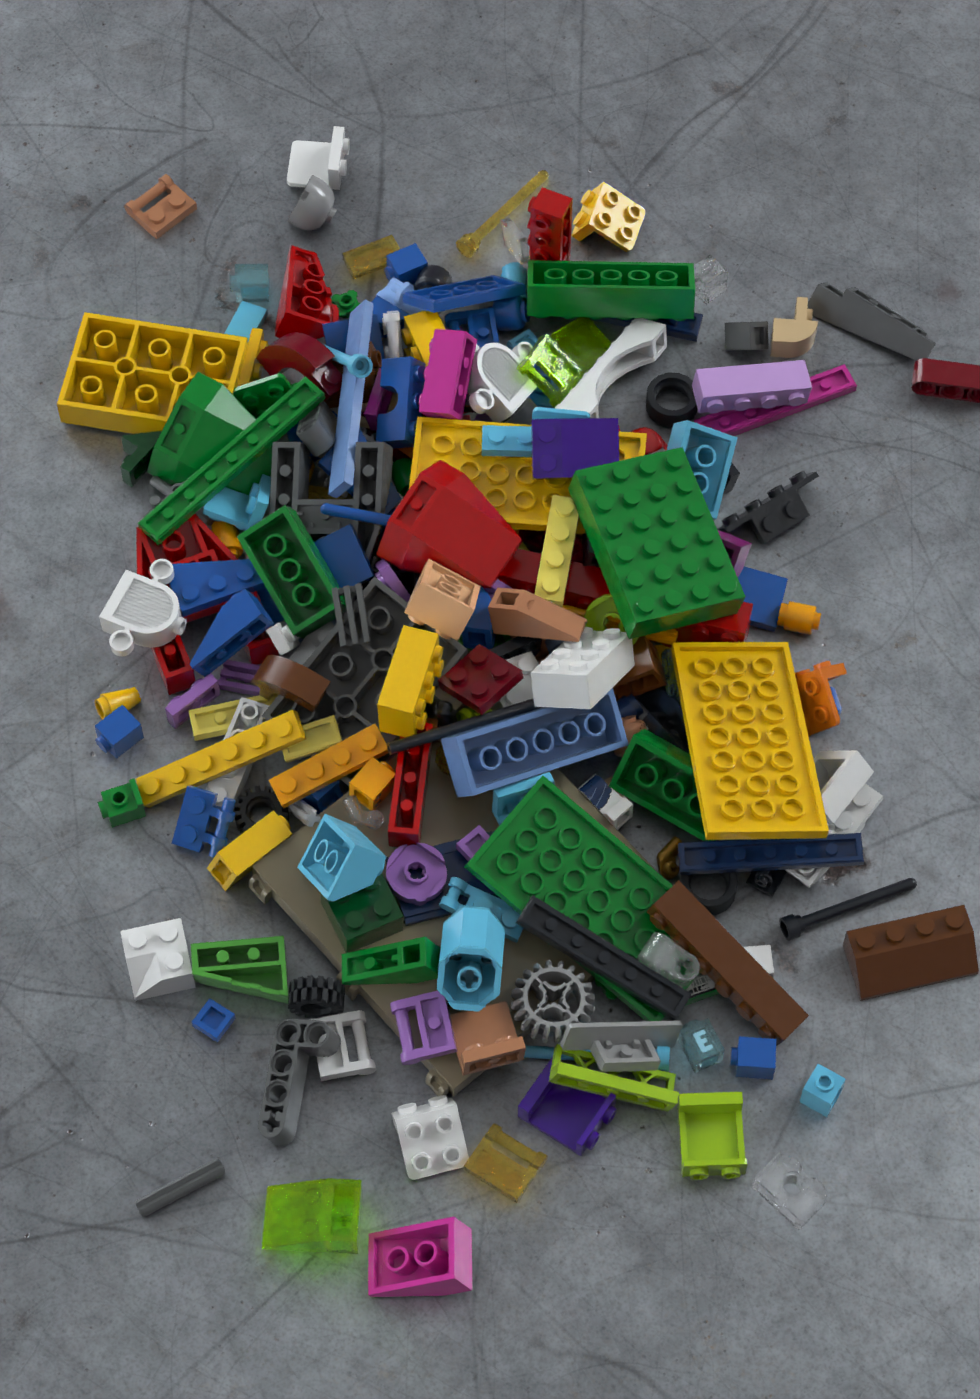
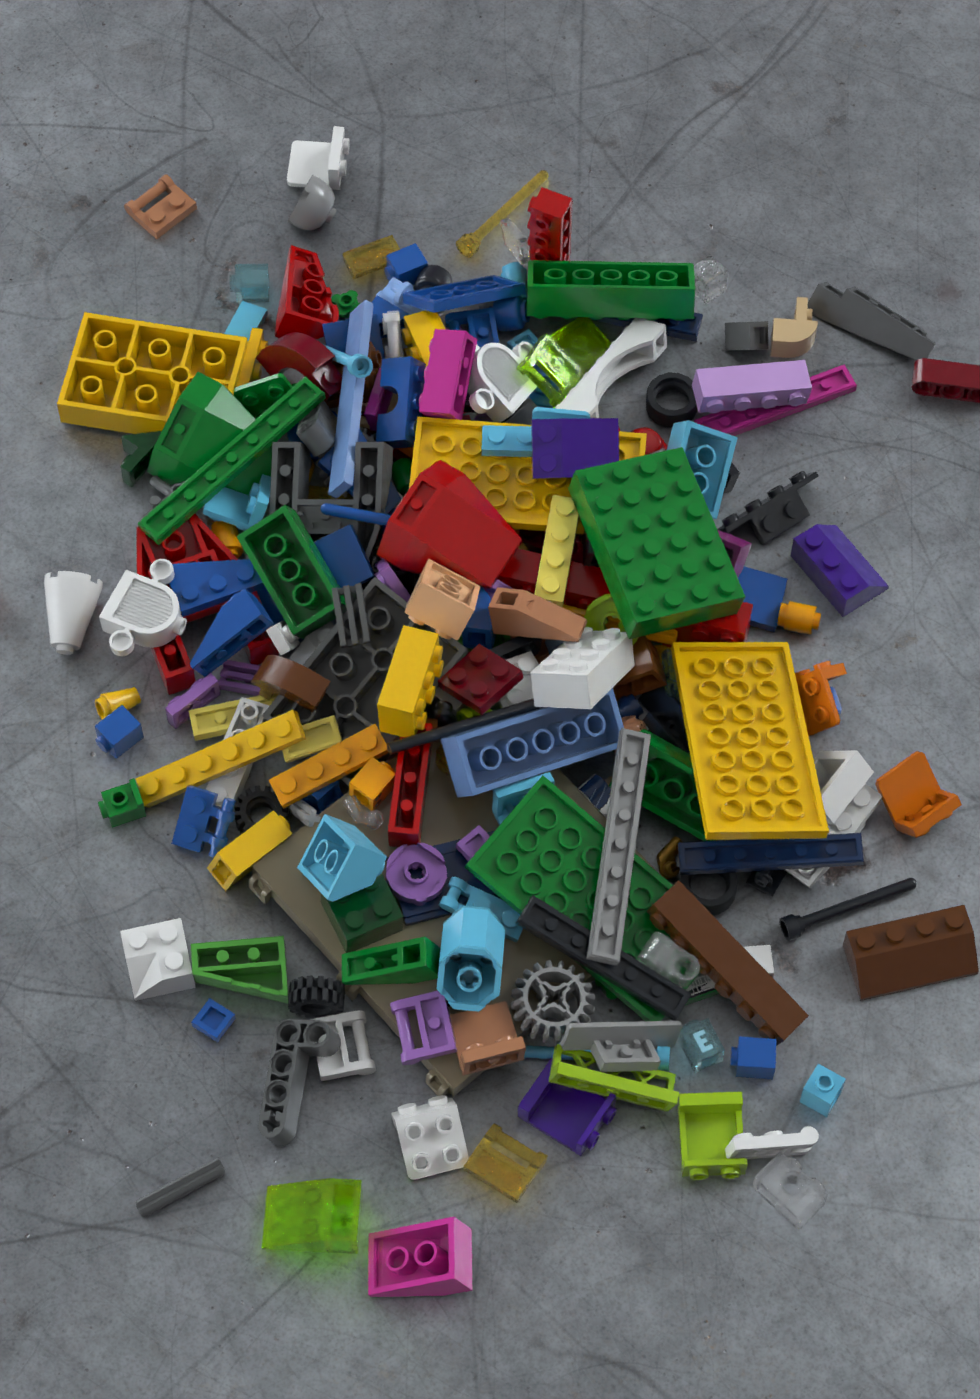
yellow bracket [571,182,645,252] -> none
none -> white cone [44,571,103,655]
none -> light grey tile [587,728,651,966]
none -> white plate [725,1126,819,1159]
none -> dark purple slope [790,524,889,617]
none -> orange bracket [875,751,962,838]

